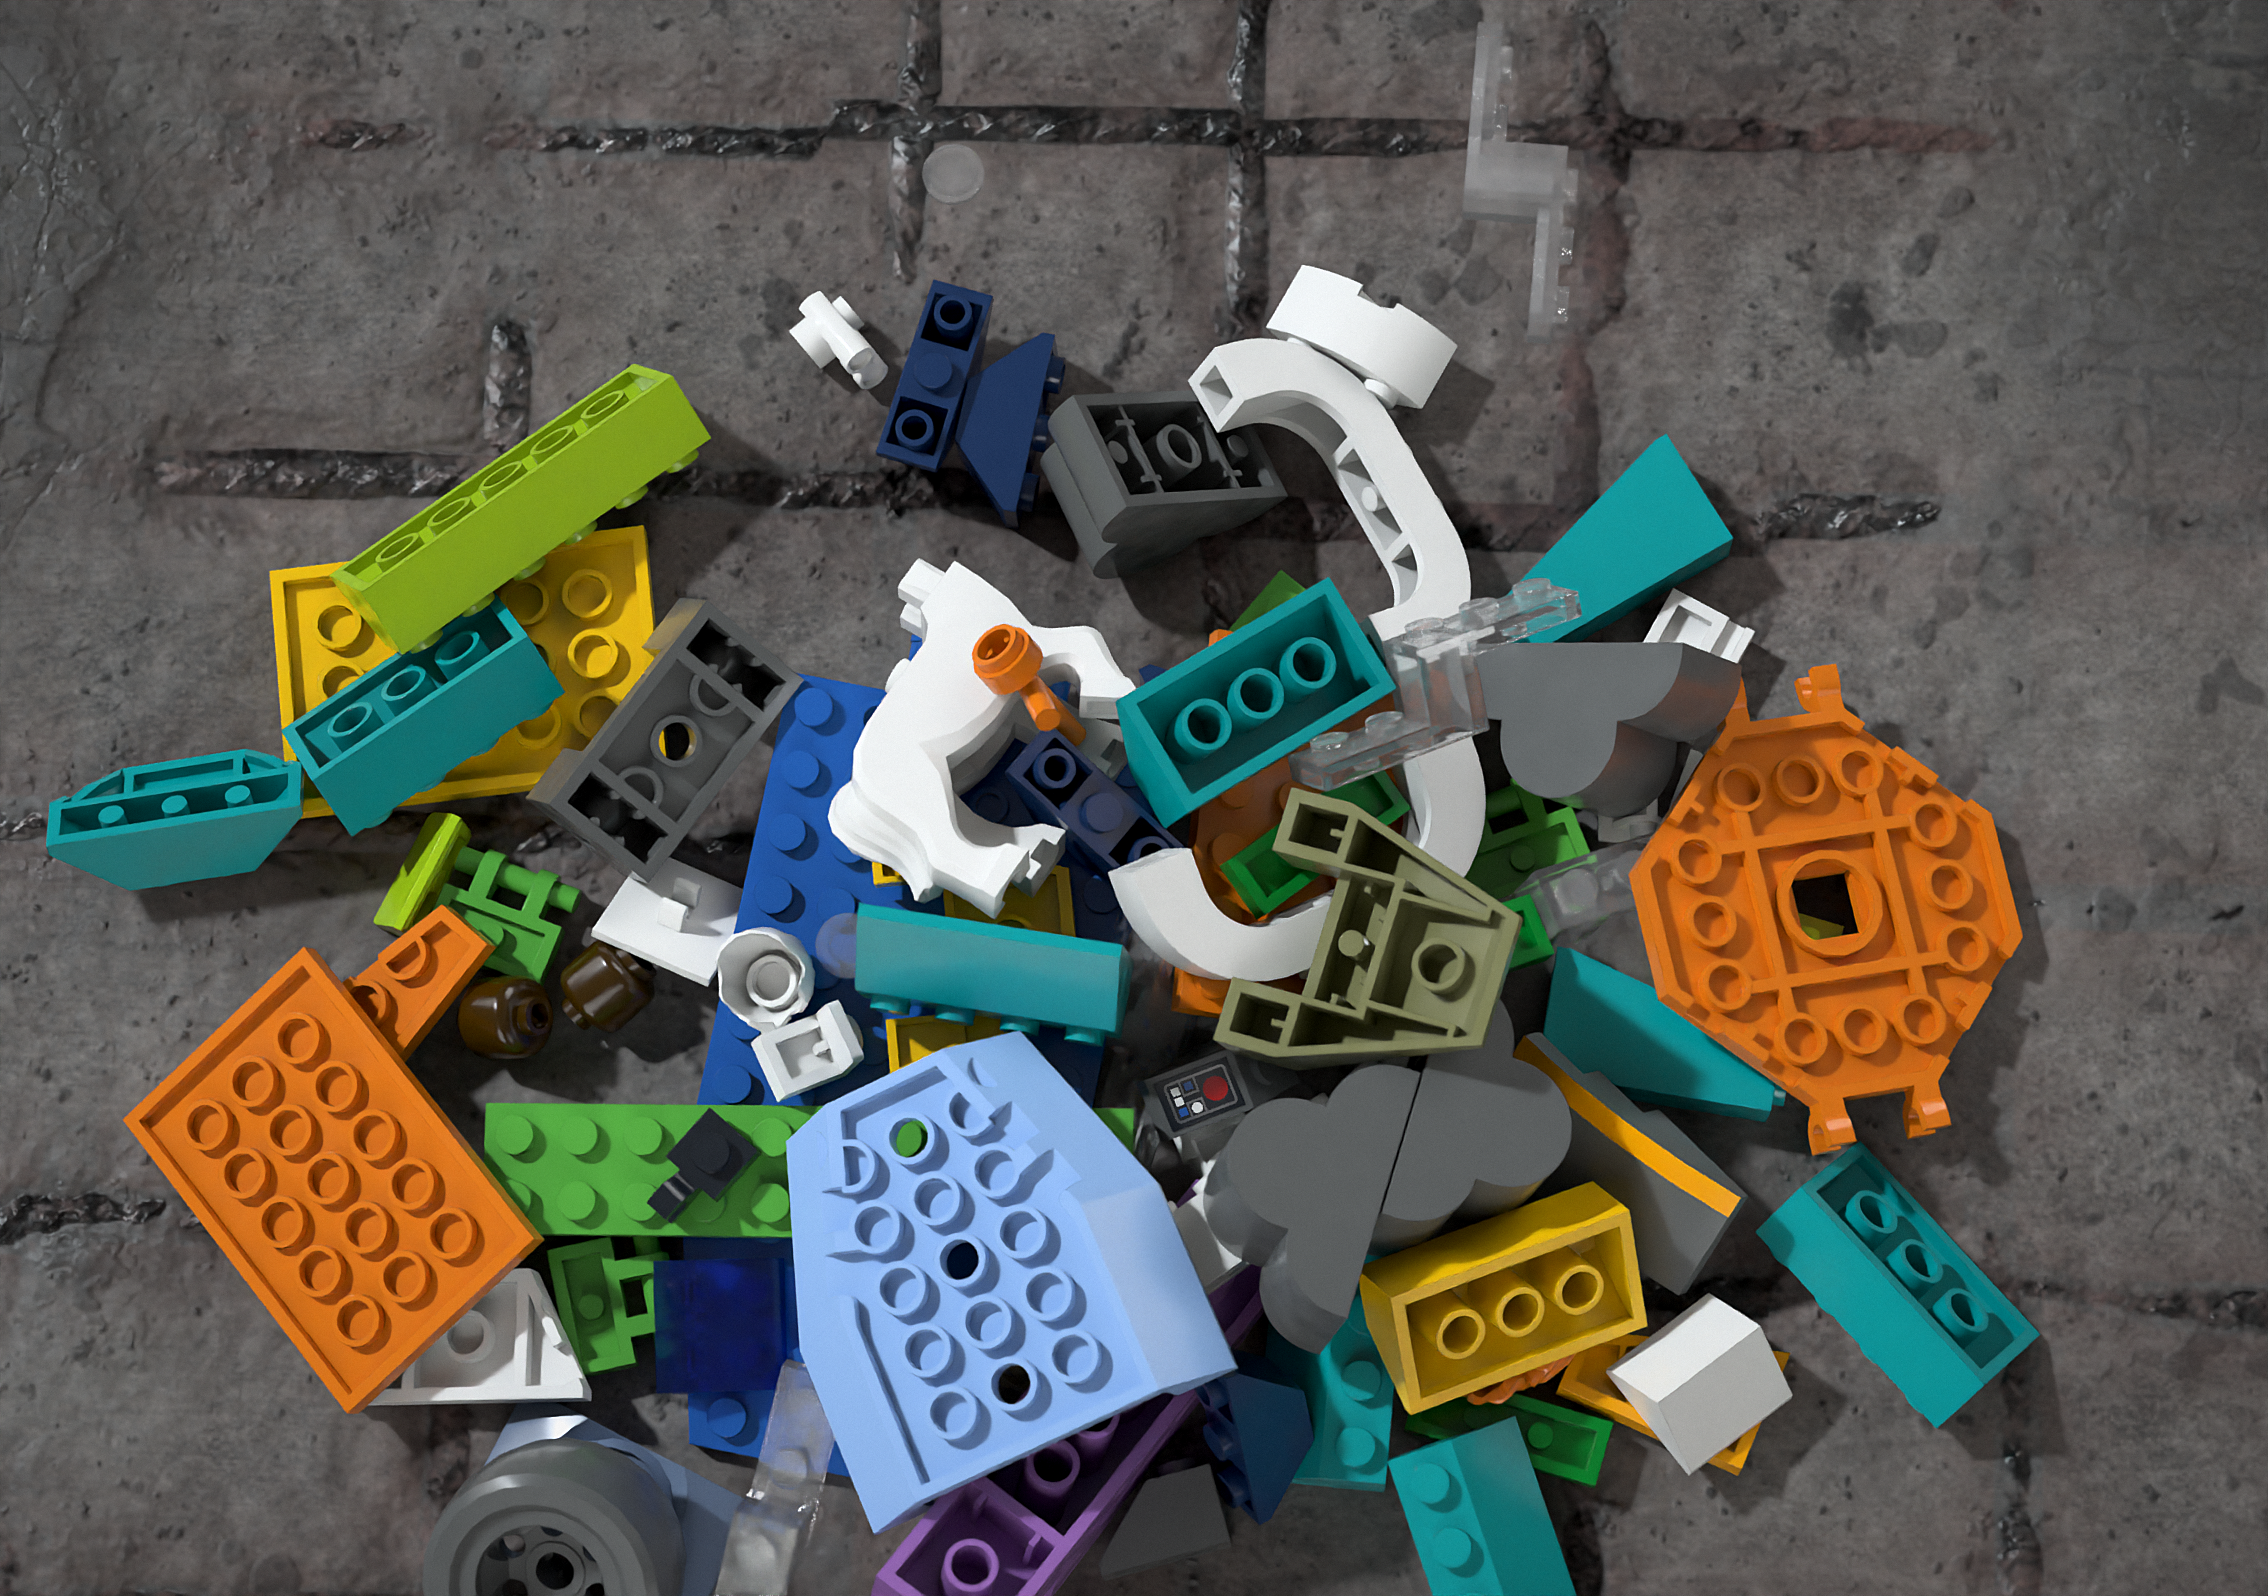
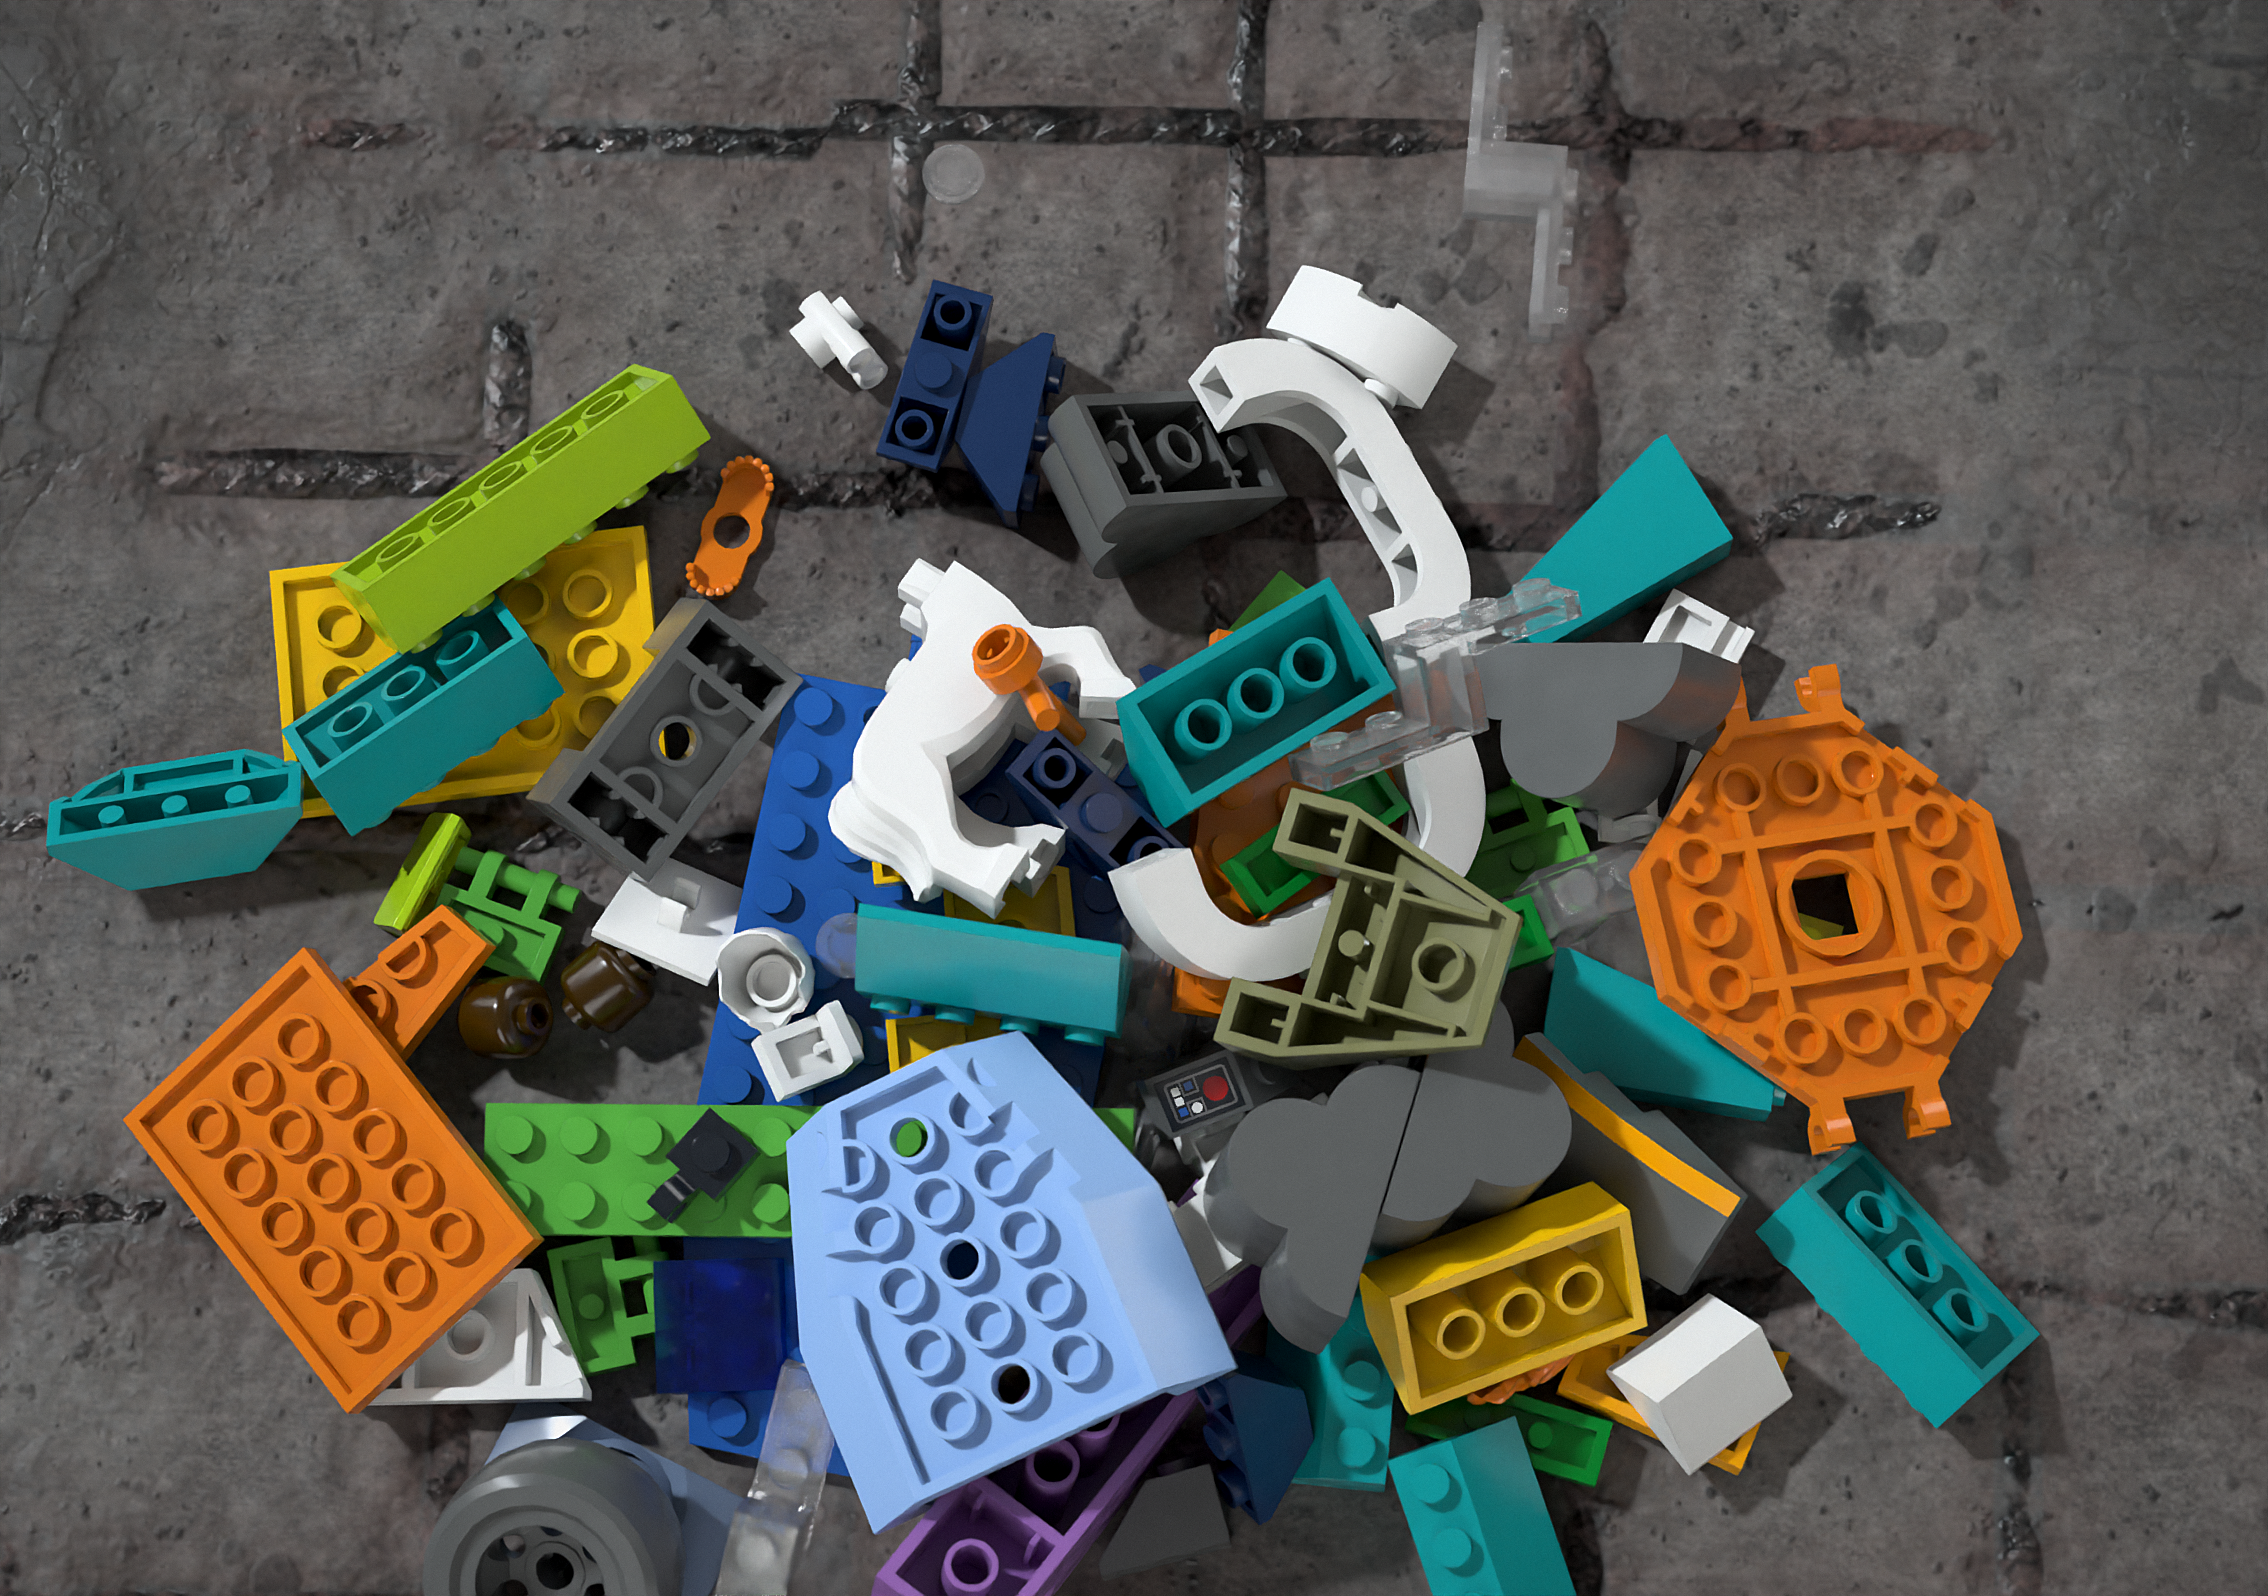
none -> orange piece [686,455,774,600]

